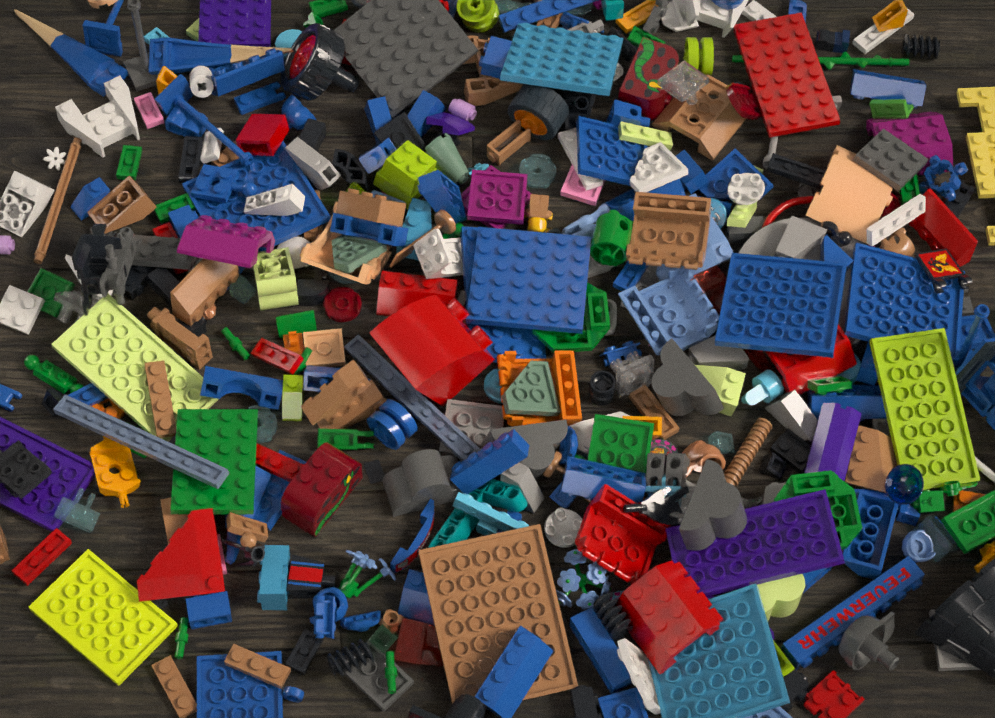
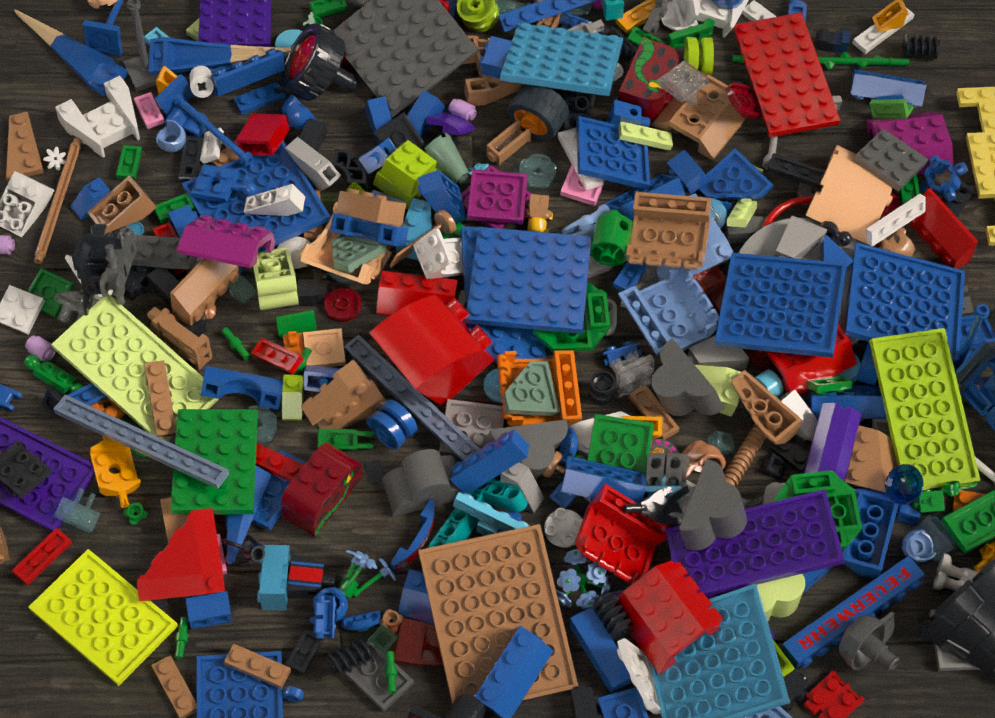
medium nougat plate [226,512,268,548] -> none
white plate [630,142,688,193] -> none
white dish [727,173,765,205] -> none
flag [914,249,972,293] -> none
none -> medium nougat wing [6,112,44,182]
none -> lavender brick [25,335,55,362]
none -> green plate [124,502,148,525]
none -> dark azure piece [126,222,144,235]
none -> medium blue hair [156,120,186,153]
none -> green plate [667,19,715,49]
none -> medium nougat wedge [731,370,802,444]
none -> white piece [933,553,978,591]

